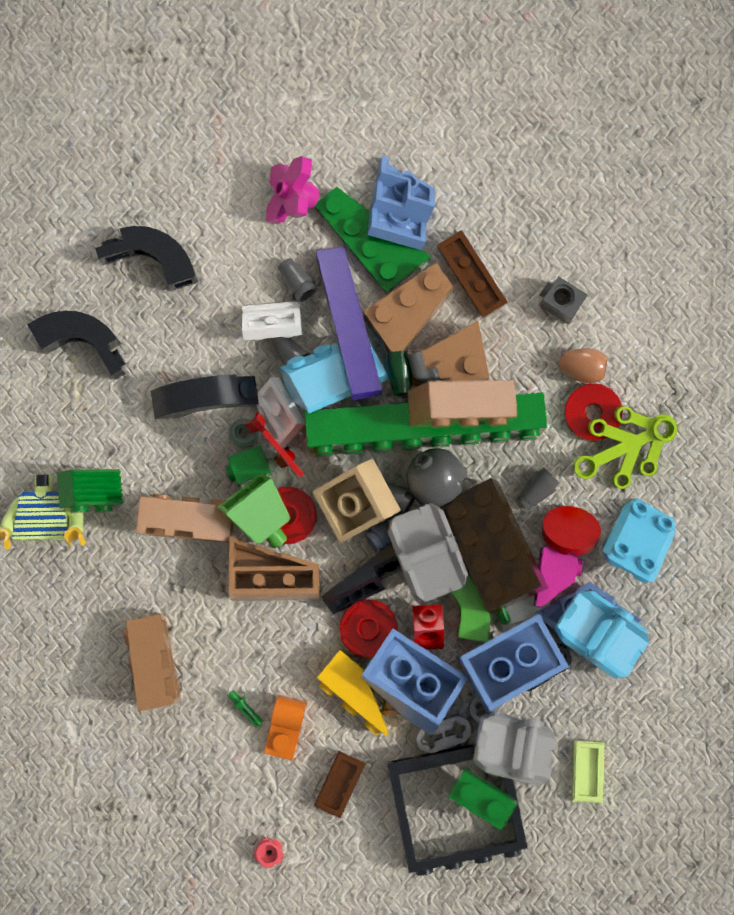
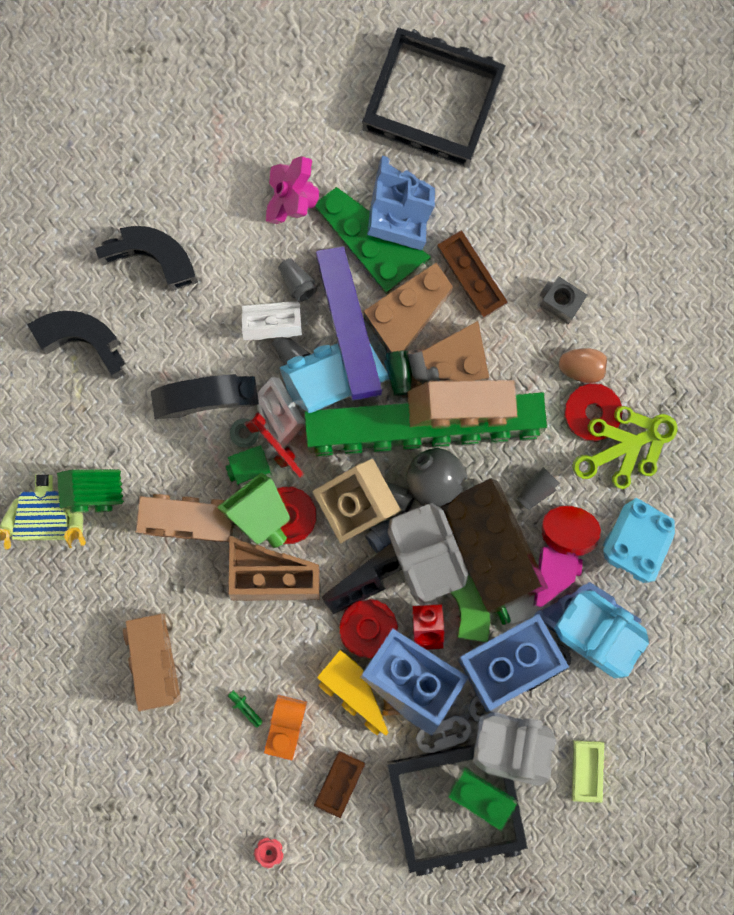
none -> black window [362,27,506,168]

